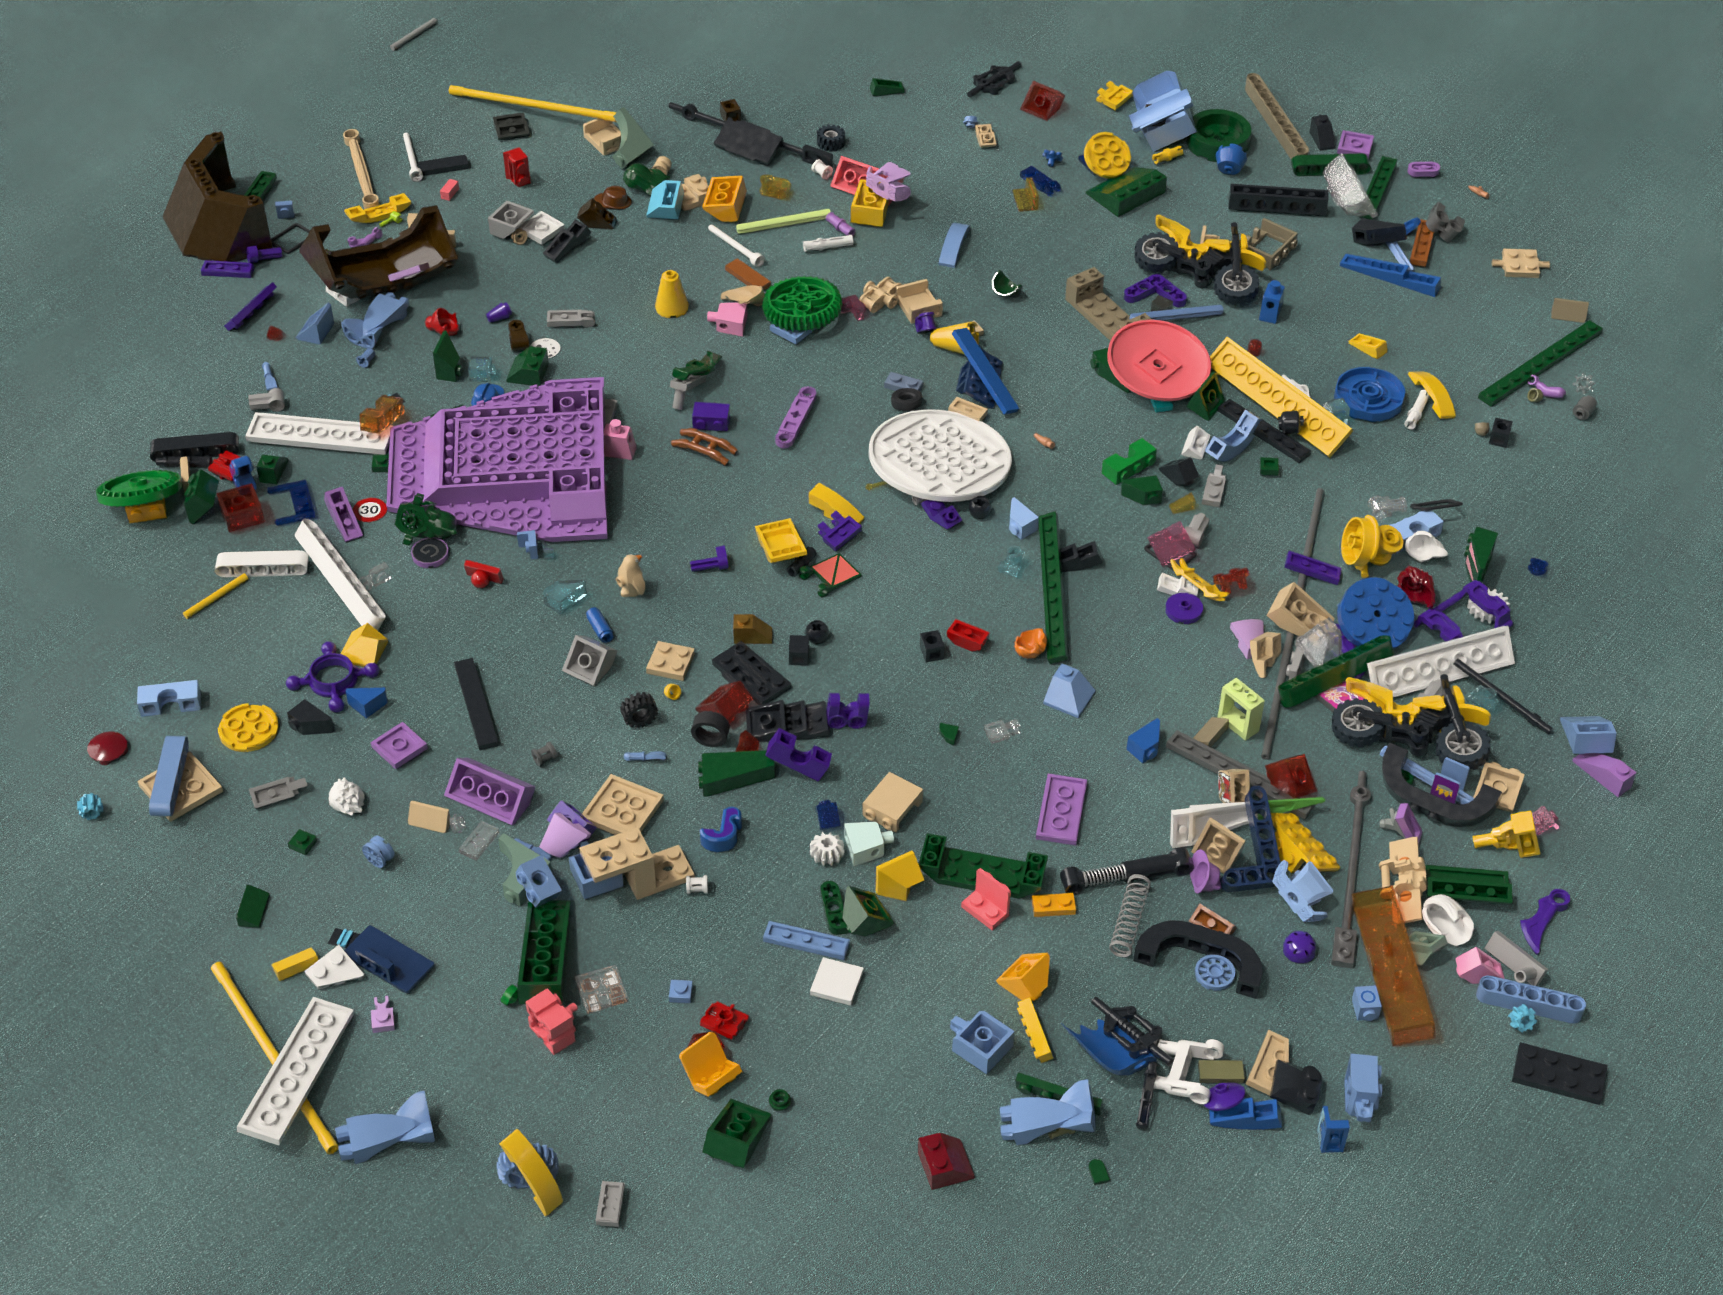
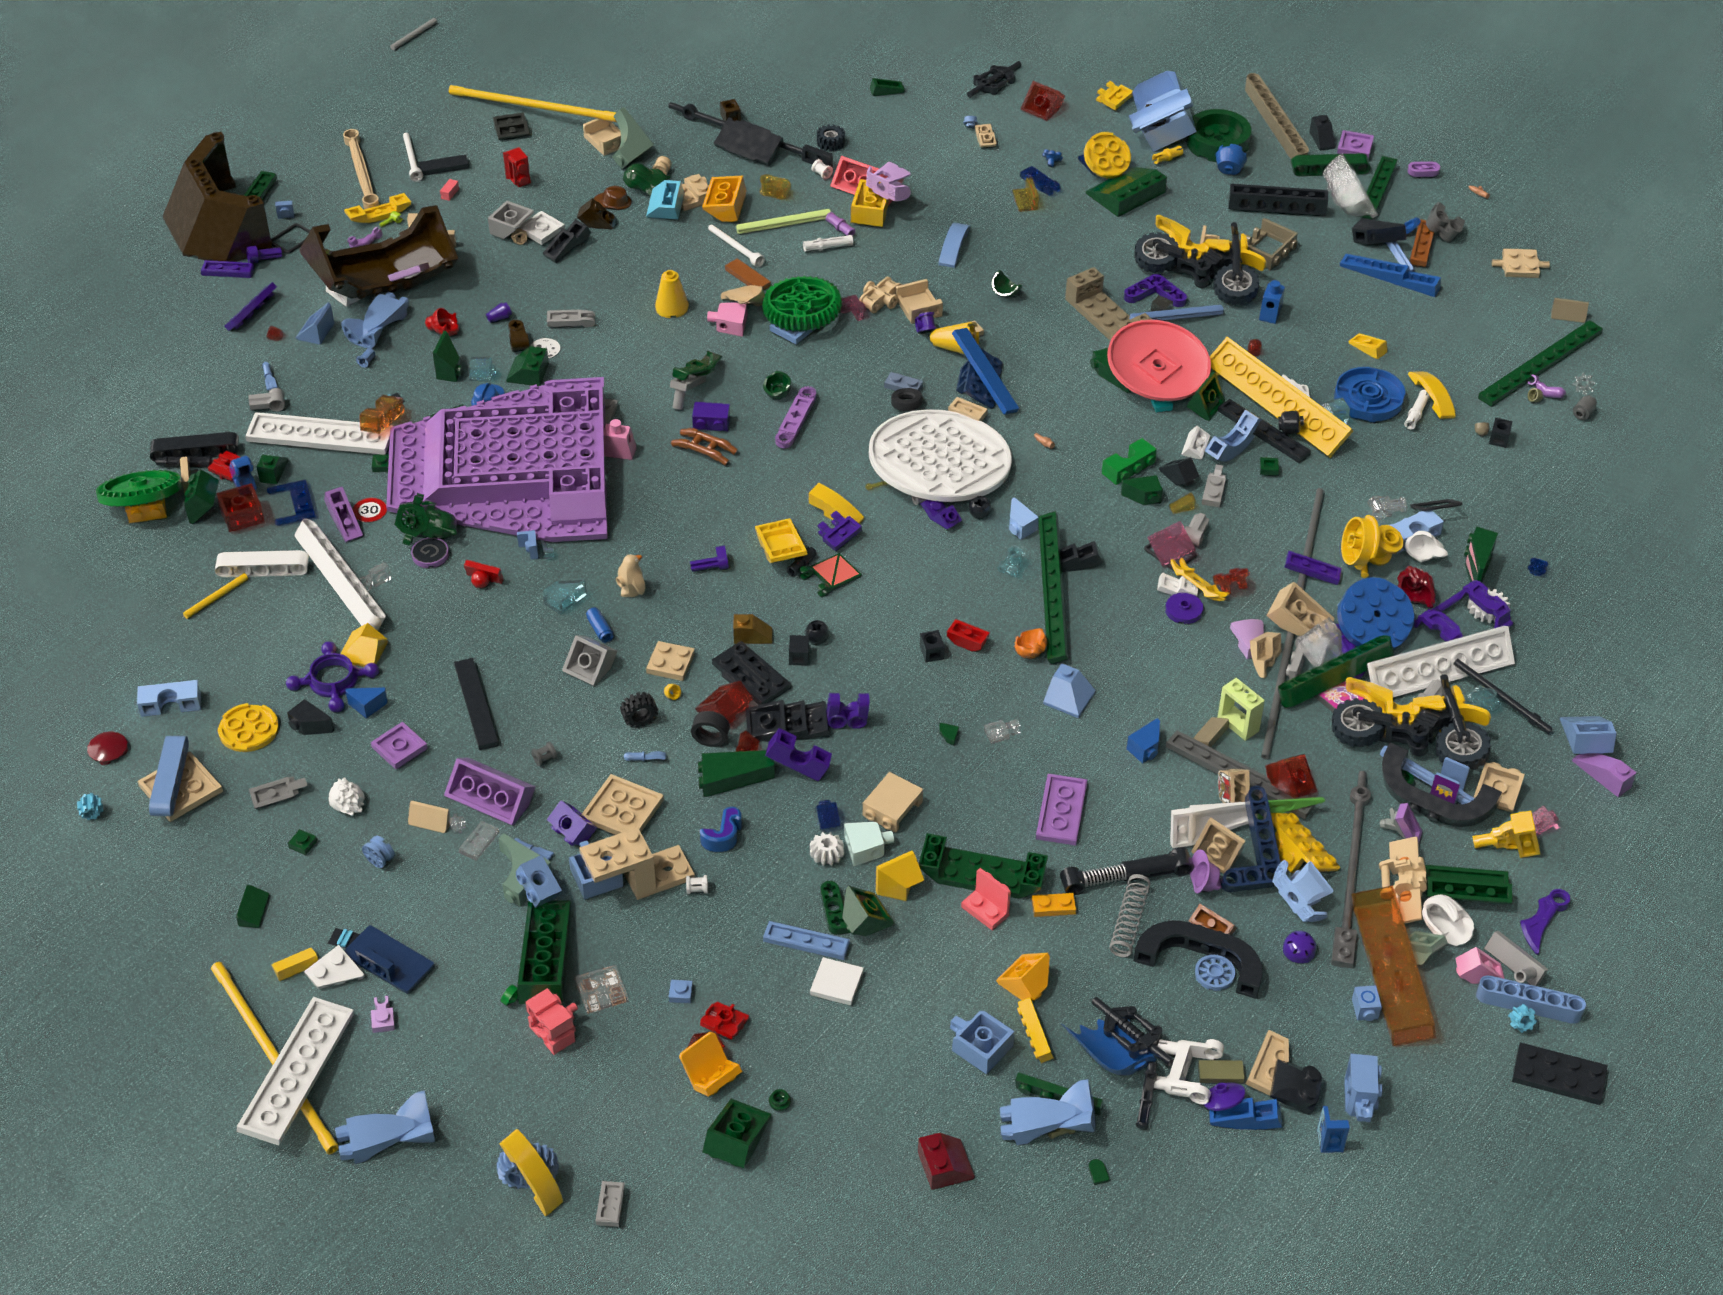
lavender slope [539,813,591,858] -> none
none -> dark green helmet [763,371,791,399]

